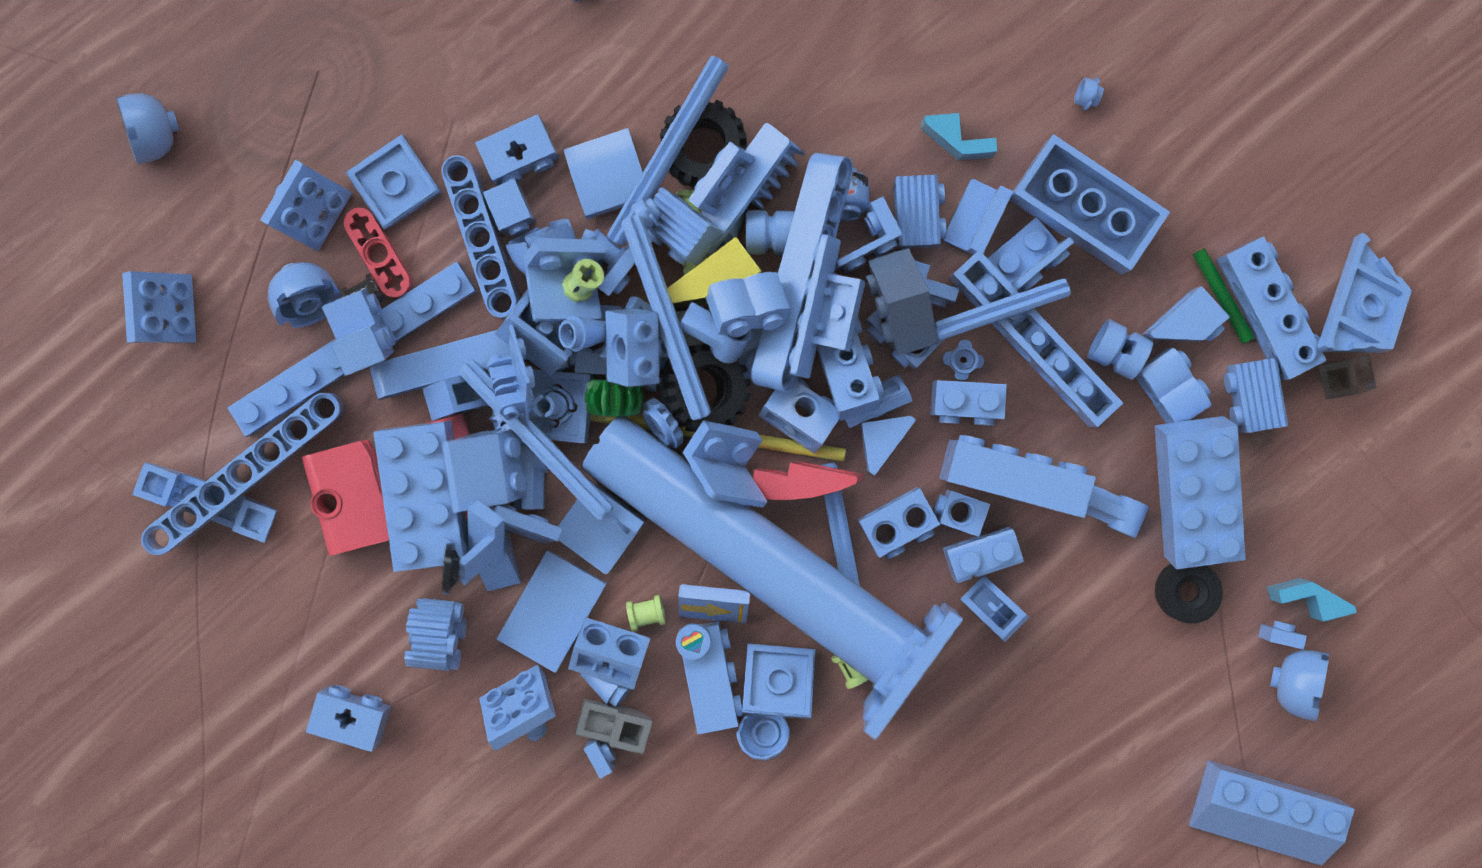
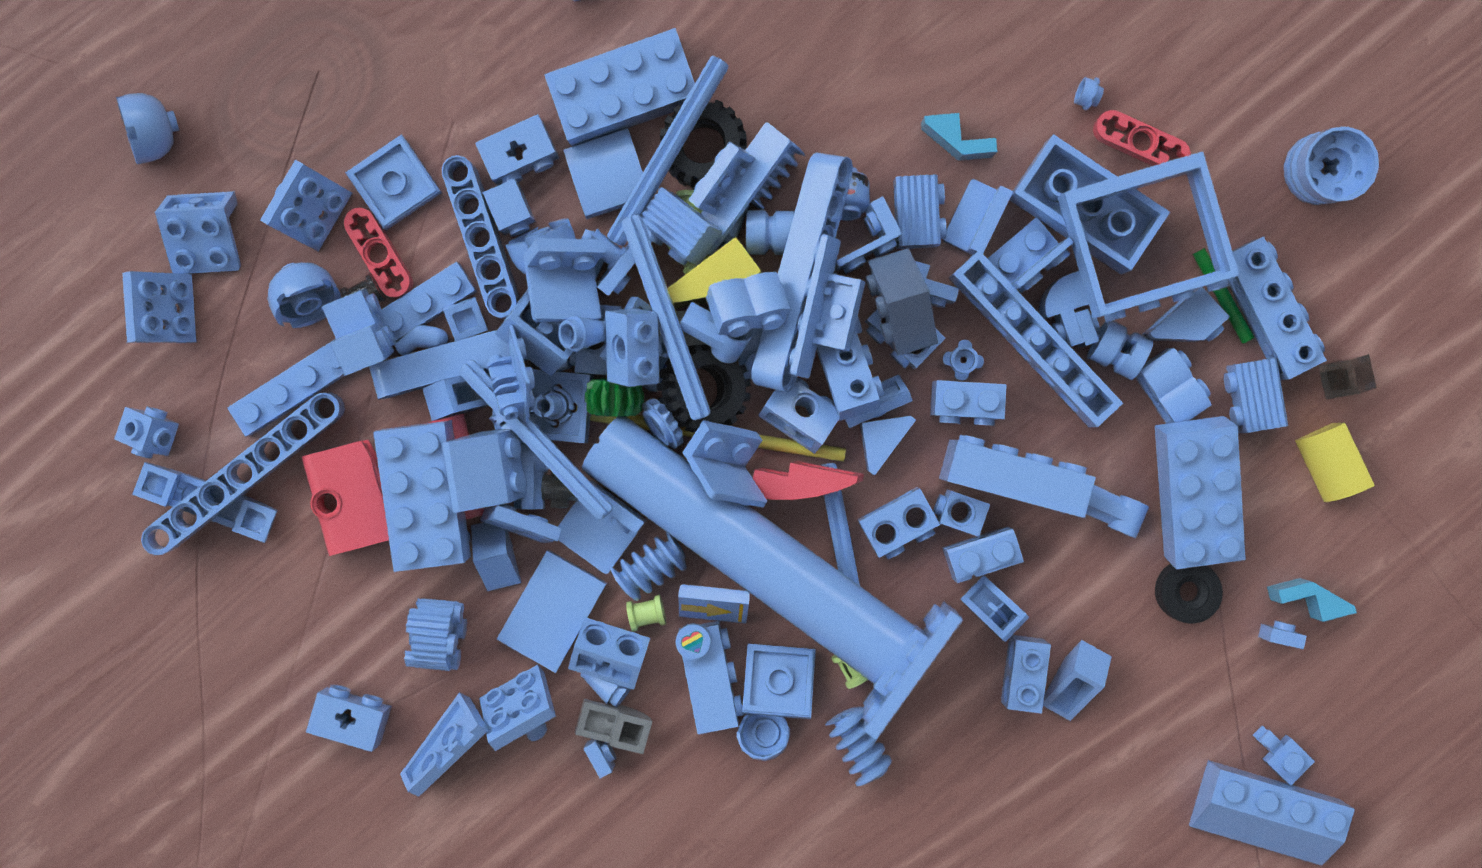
light blue piece [442,500,505,594] -> none
yellowish green bush [562,259,604,302] -> none
light blue plate [631,196,662,230] -> none
light blue axle [935,278,1071,340] -> none
light blue cylinder [1270,650,1329,722] -> none
light blue wing [1317,233,1412,353] -> none
none -> light blue brick [114,406,179,459]
none -> light blue bracket [155,191,241,274]
none -> light blue arm [395,325,448,356]
none -> light blue wing [400,692,489,797]
none -> light blue plate [443,297,488,341]
none -> clear smoke gear [541,471,578,508]
none -> light blue brick [544,28,695,147]
none -> light blue piece [610,532,687,601]
none -> light blue piece [825,706,892,786]
none -> light blue brick [1001,635,1051,714]
none -> light blue brick [1039,271,1089,347]
none -> light blue slope [1043,640,1112,721]
none -> light blue window [1058,151,1239,322]
none -> light blue plate [1075,309,1100,347]
none -> coral beam [1093,110,1191,166]
none -> light blue plate [1253,726,1315,786]
none -> light blue wheel [1284,126,1379,205]
none -> light yellow brick [1295,423,1375,502]

